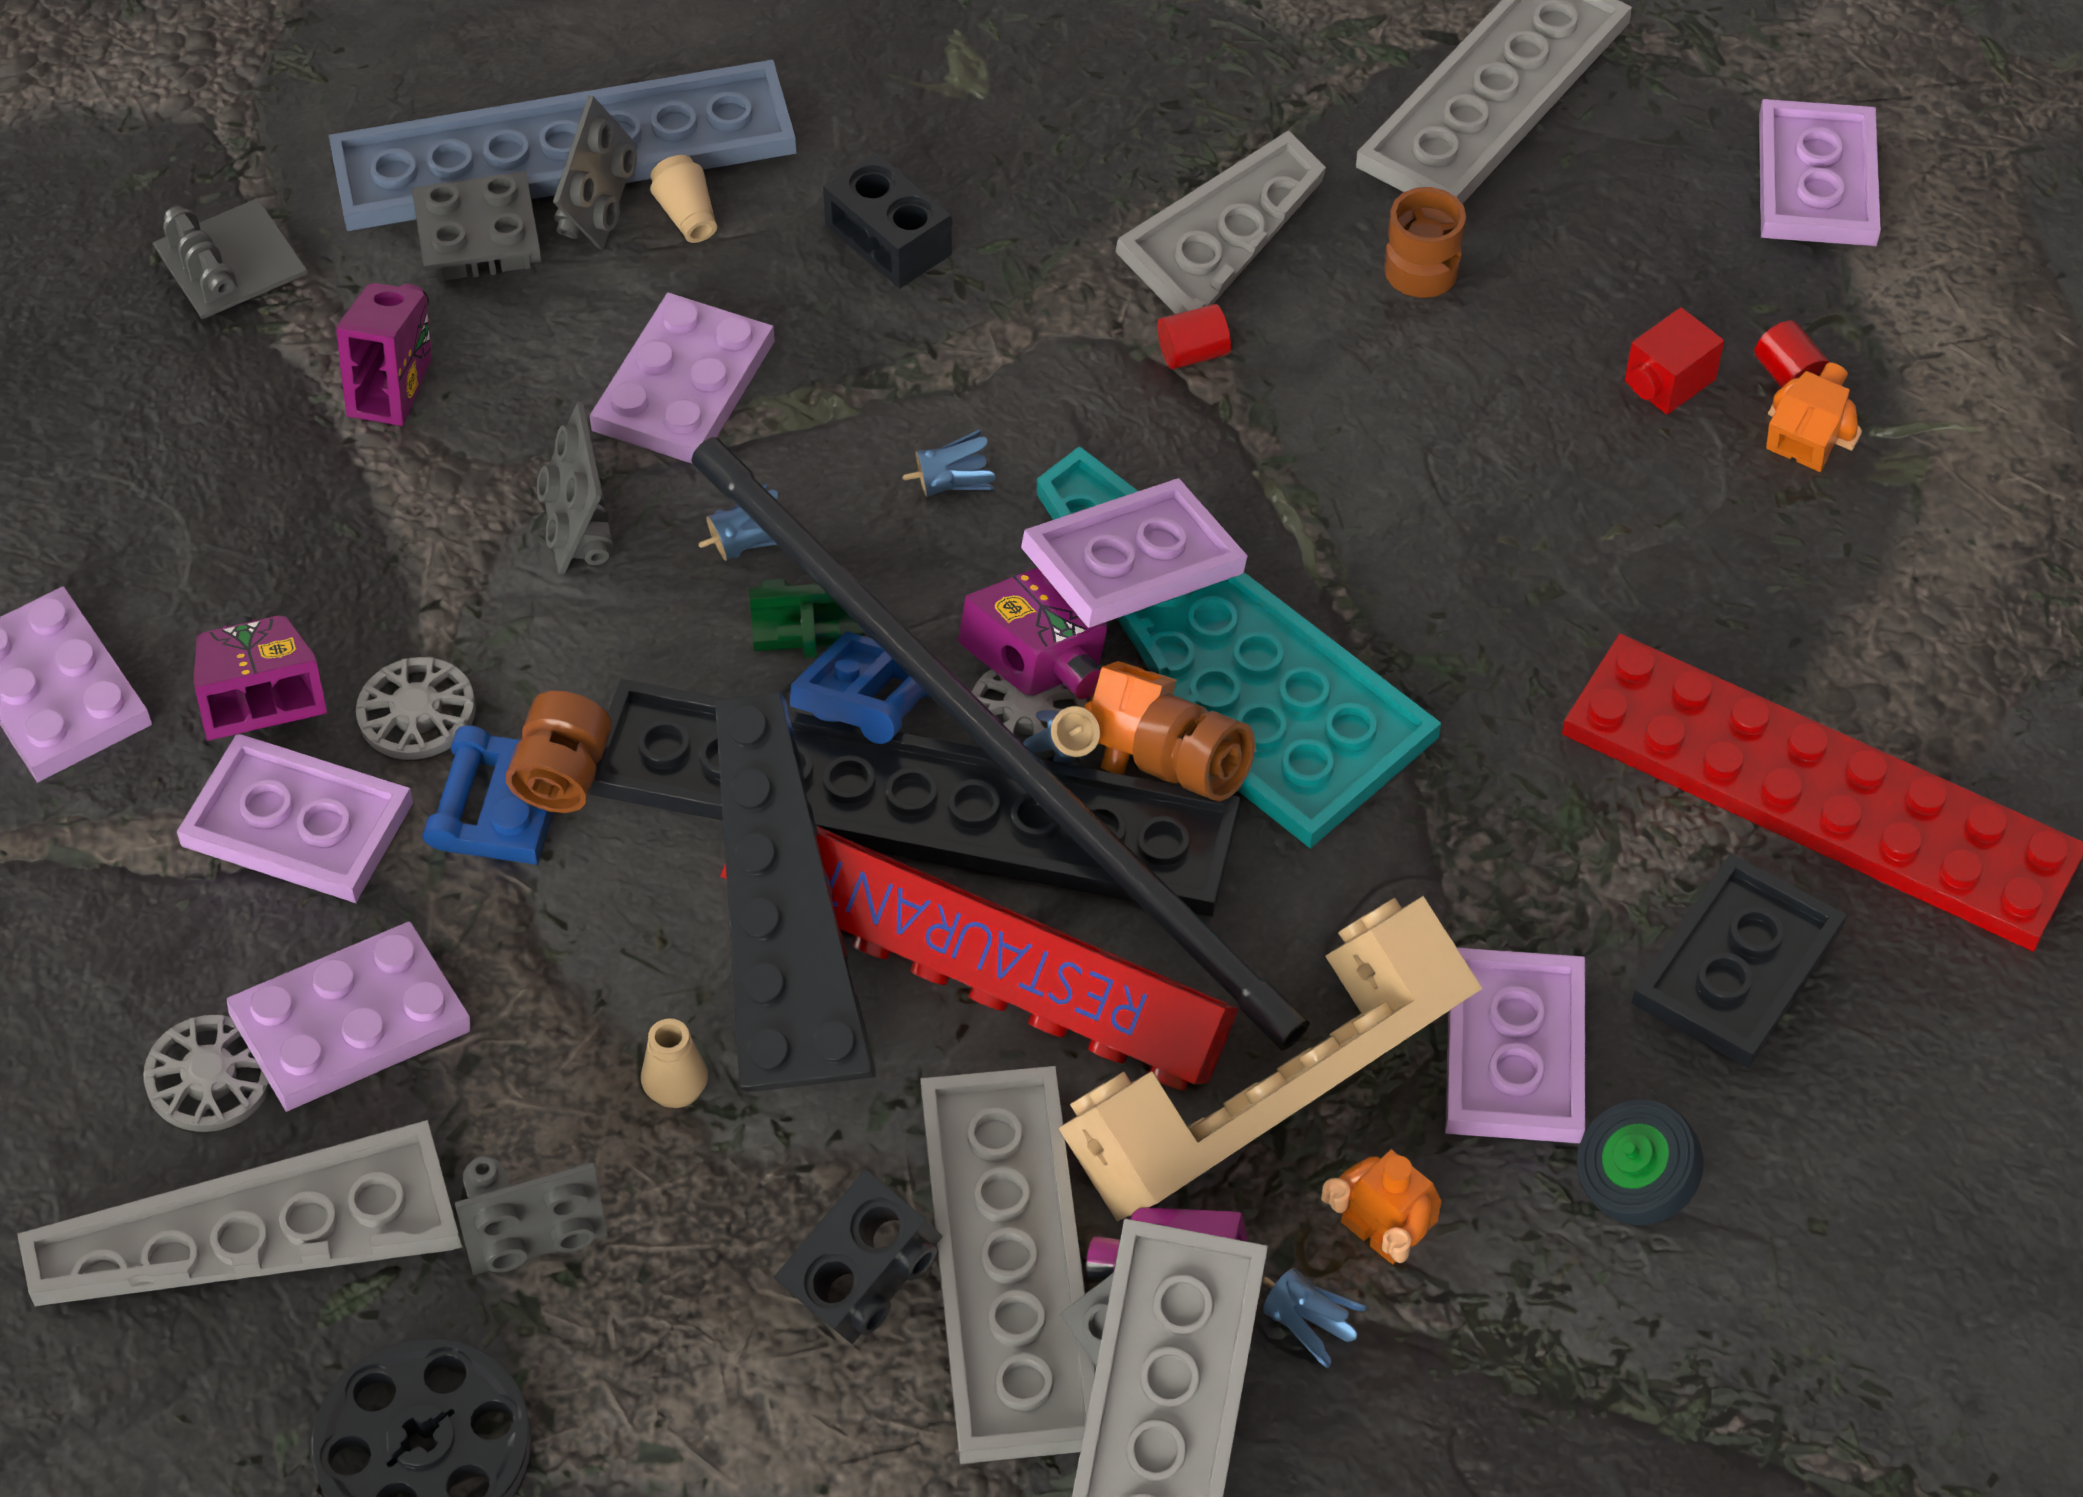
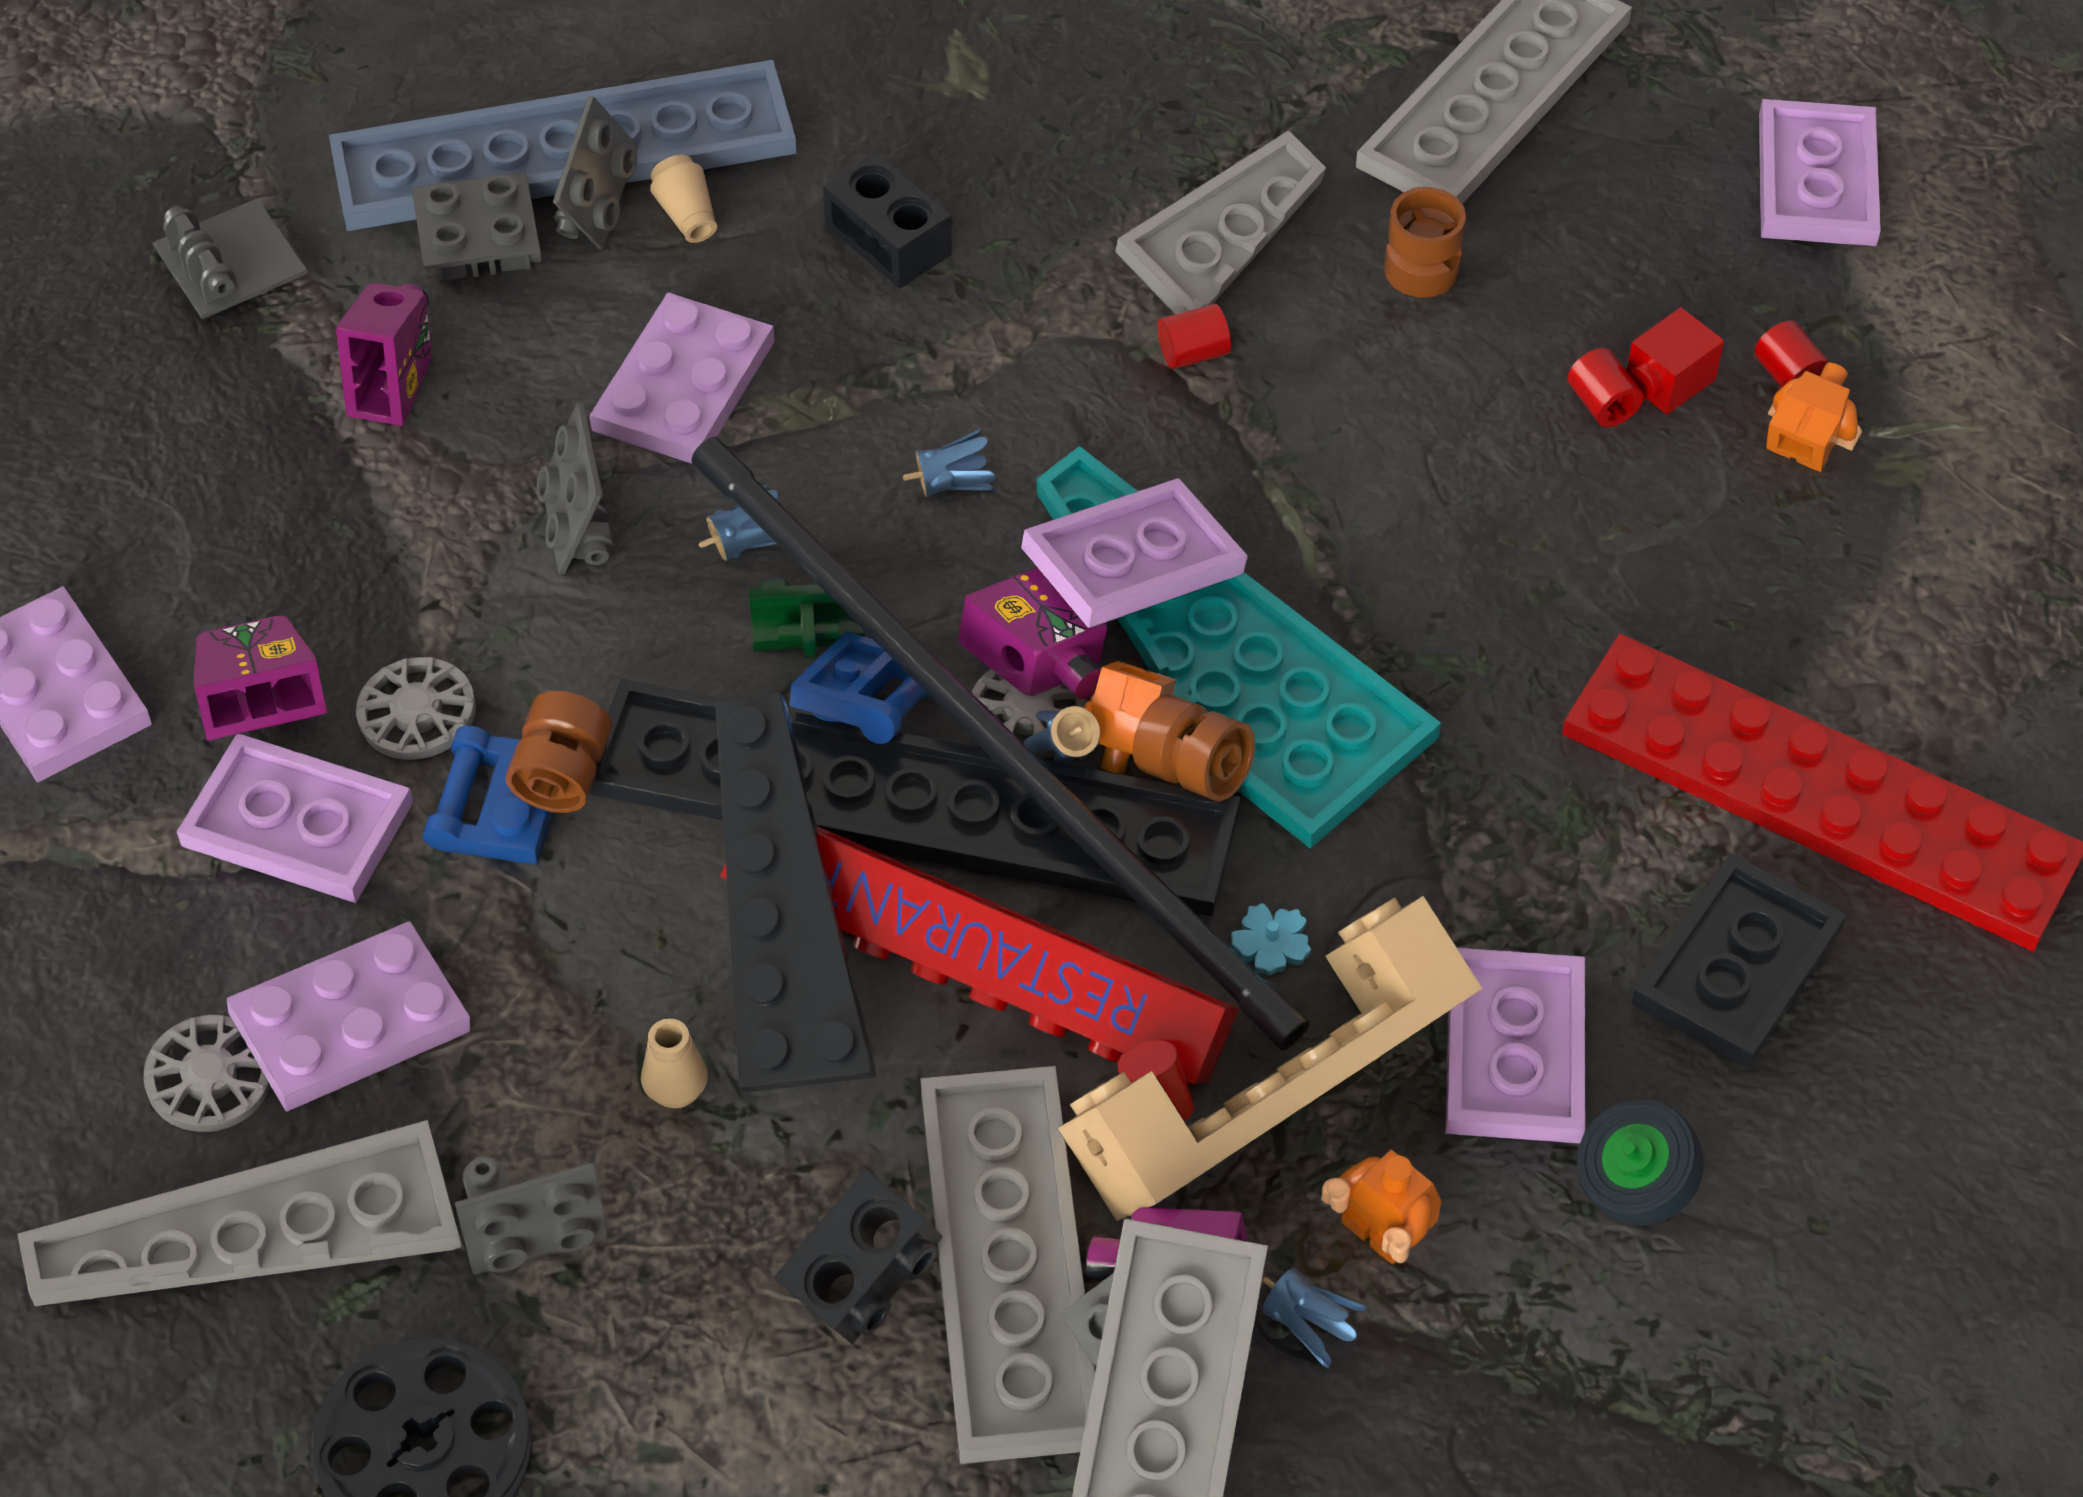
none -> red piece [1118,1040,1194,1122]
none -> medium azure plant [1231,903,1311,976]
none -> red piece [1567,348,1644,427]

